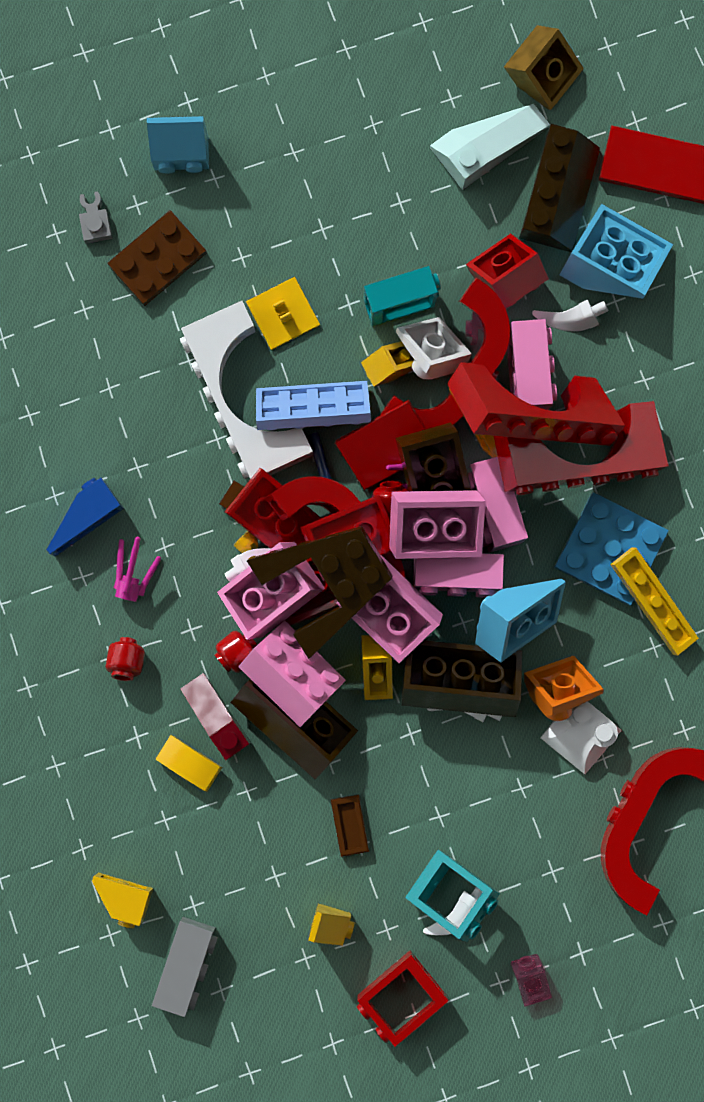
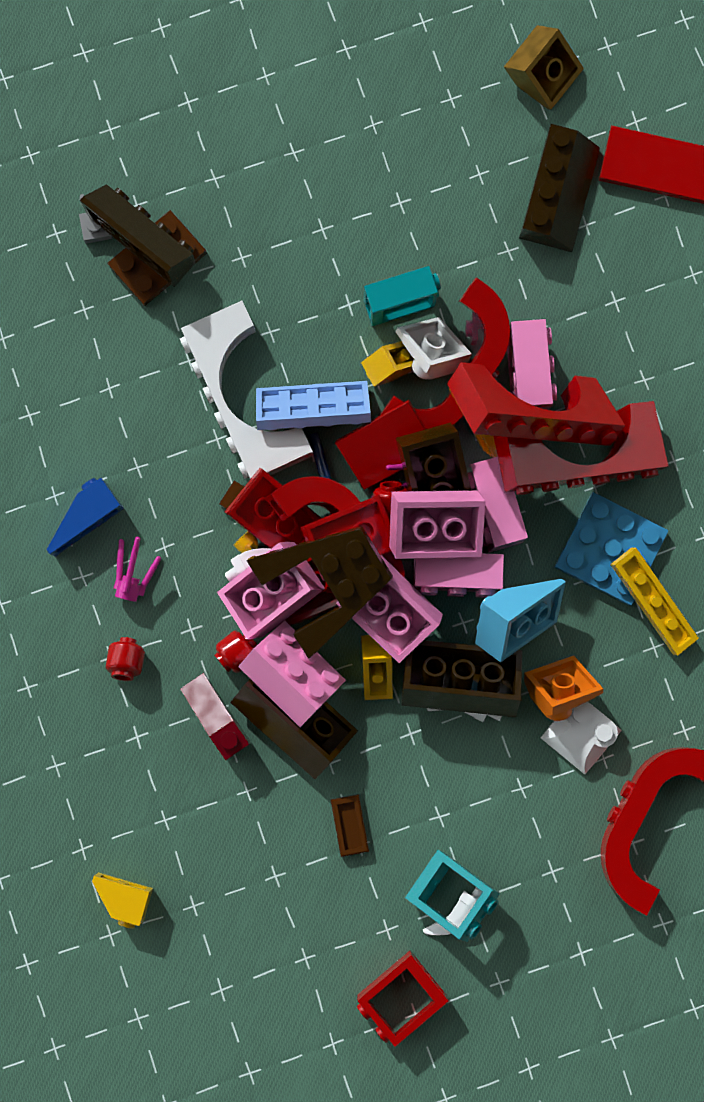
medium azure slope [147,116,209,173] -> none
light grey brick [152,917,218,1017] -> none
yellow slope [156,735,223,792] -> none
yellow piece [246,277,320,350] -> none
yellow slope [308,903,355,946] -> none
light aqua wedge [430,104,550,190] -> none
red slope [466,233,549,308] -> none
clear pink bracket [511,954,552,1007] -> none
white bar [532,300,609,331] -> none
medium azure slope [559,204,673,299] -> none
none -> dark brown slope [80,184,196,287]

